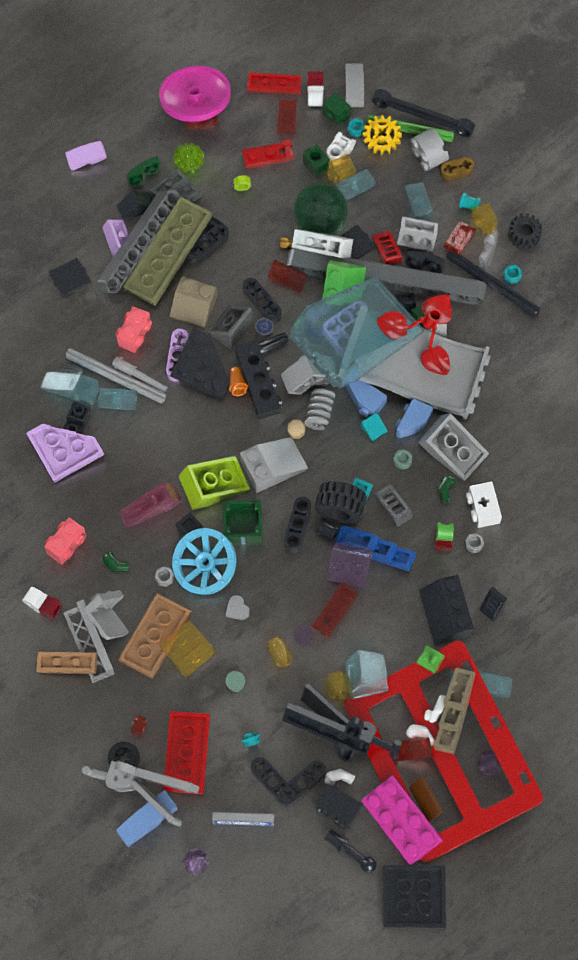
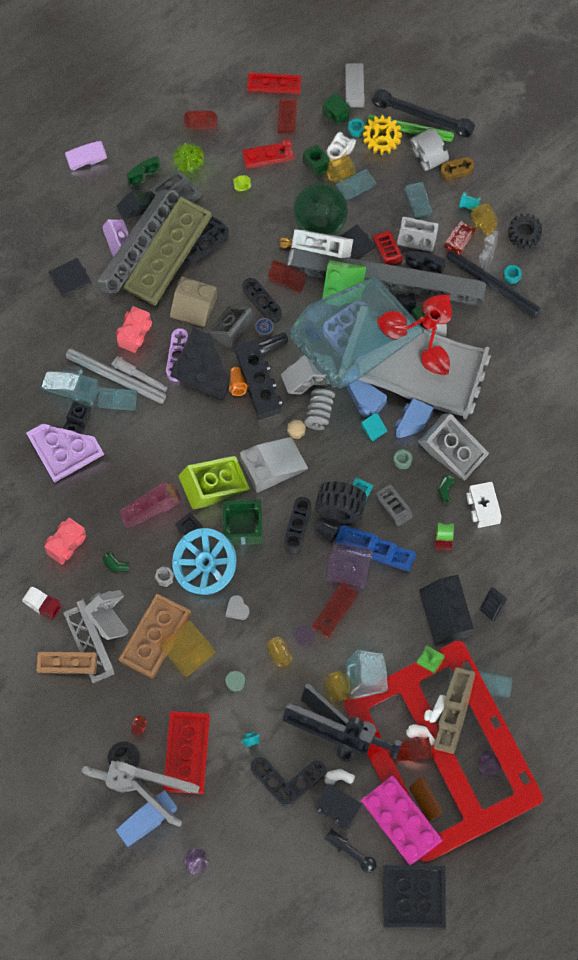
dark pink dish [159,66,231,122] -> none
light grey tile [212,812,274,826] -> none
leg [307,72,323,106] -> none
light grey tile [465,533,484,553] -> none

